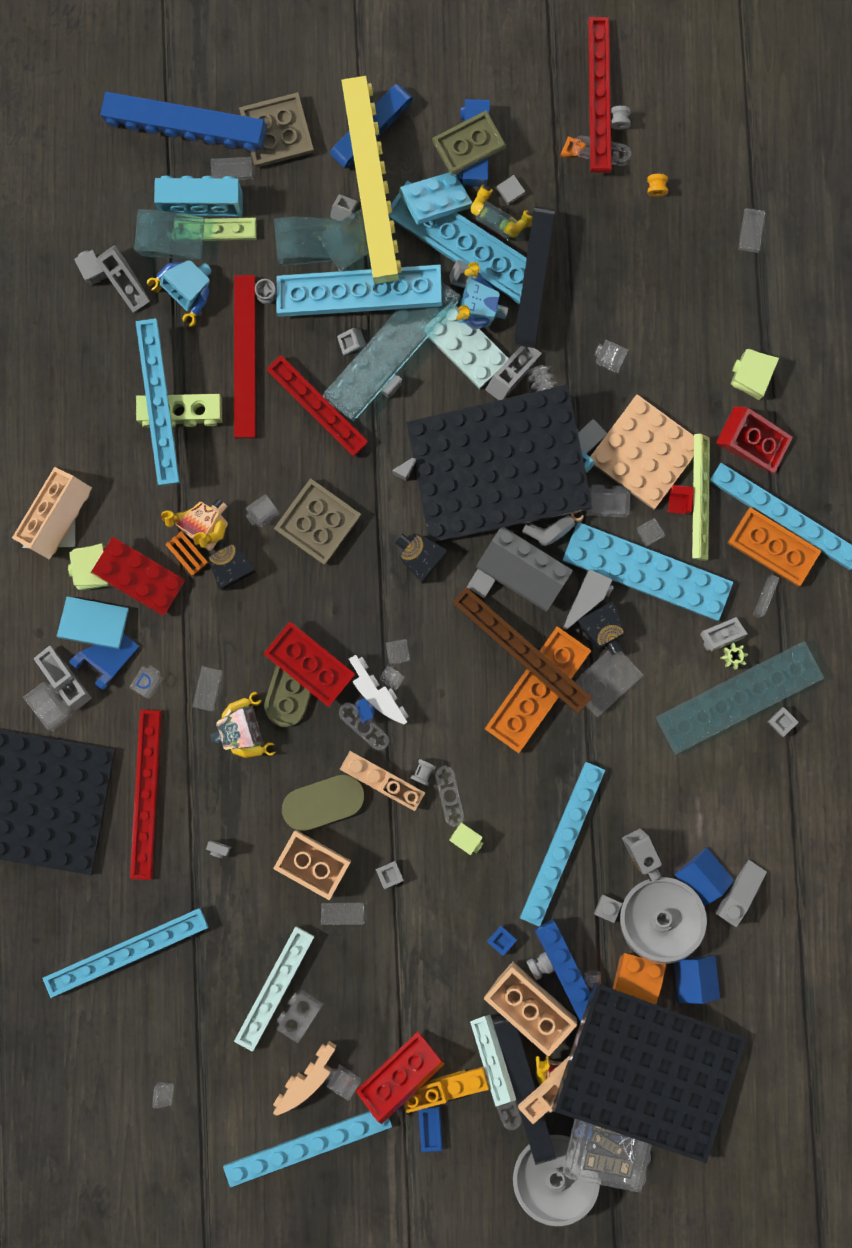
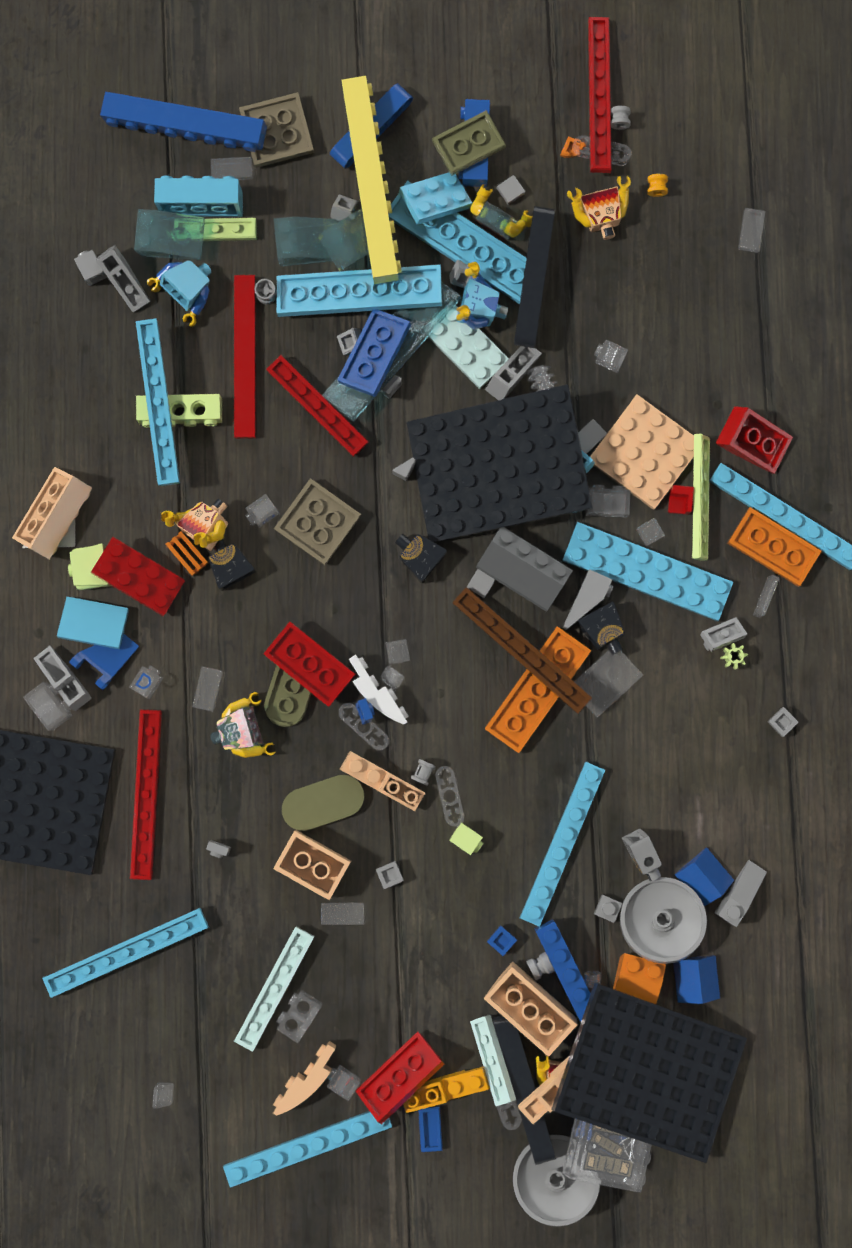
light grey arm [522,512,584,546] -> none
clear light blue plate [655,641,824,755] -> none
yellowish green torso [731,349,779,400] -> none
none -> blue plate [337,309,411,397]
none -> torso [567,176,631,240]

